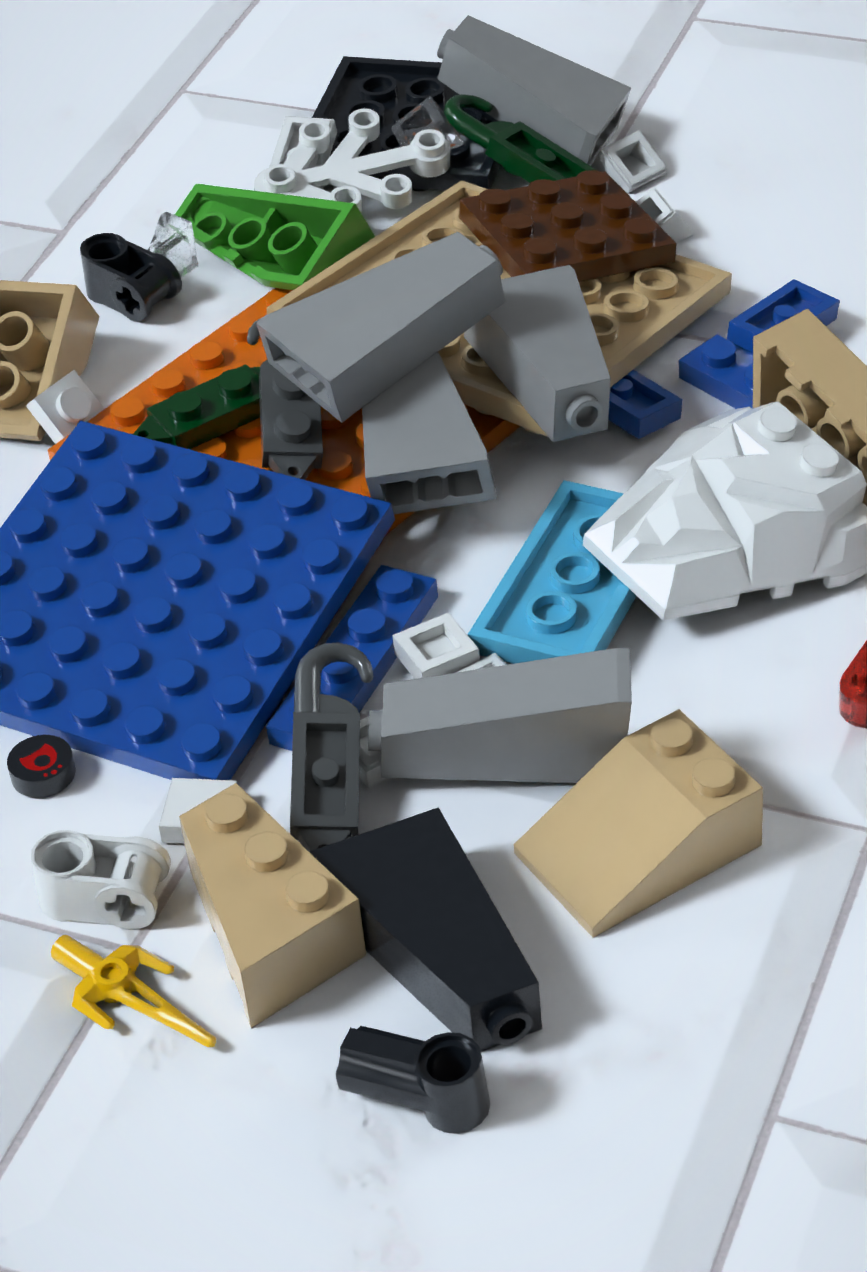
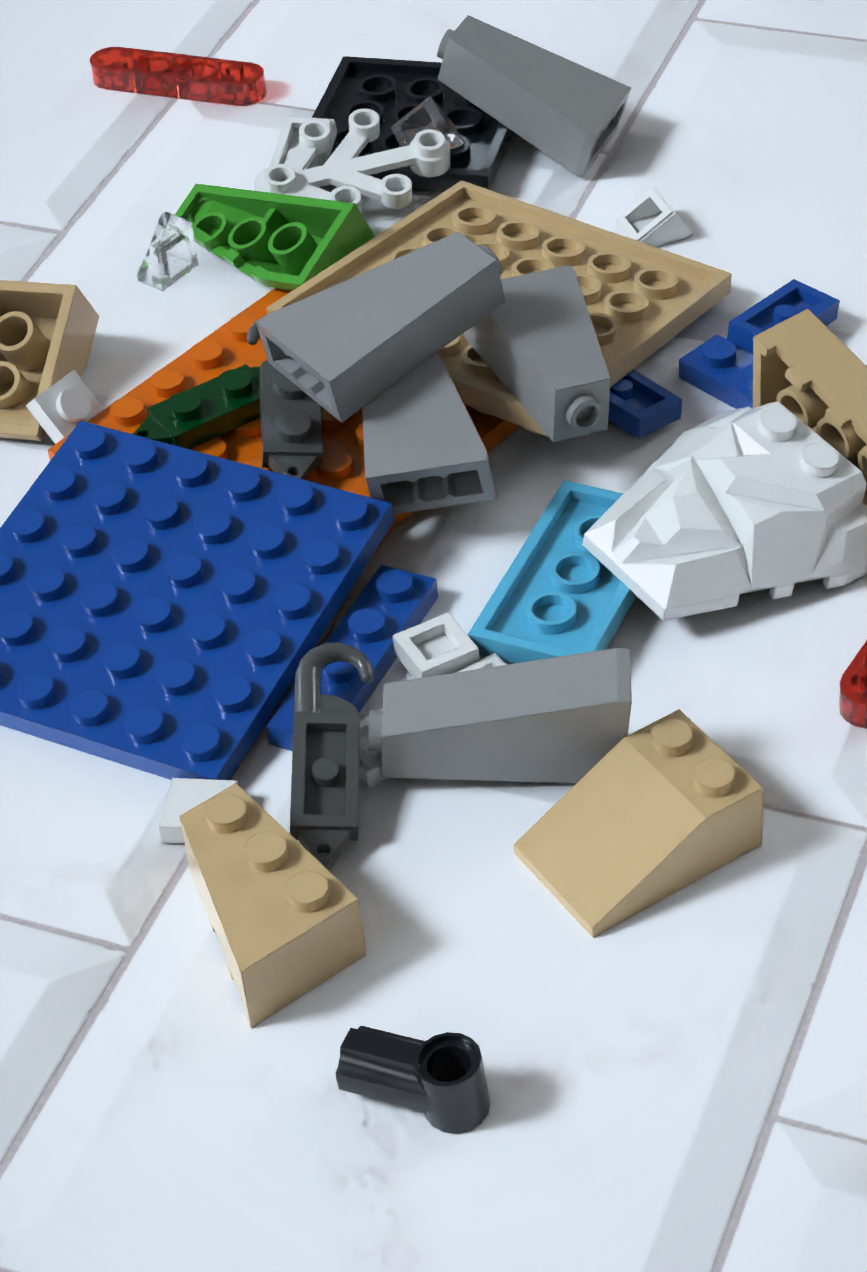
black tile [7,735,76,798] -> none
white piece [31,830,171,929] -> none
yellow piece [51,935,216,1047] -> none
black piece [80,233,182,322] -> none
black slope [310,807,542,1052] -> none
dark green plate [444,94,596,183] -> none
reddish brown plate [459,170,677,282] -> none
white slope [591,130,669,193] -> none
none -> clear red beam [89,47,267,106]

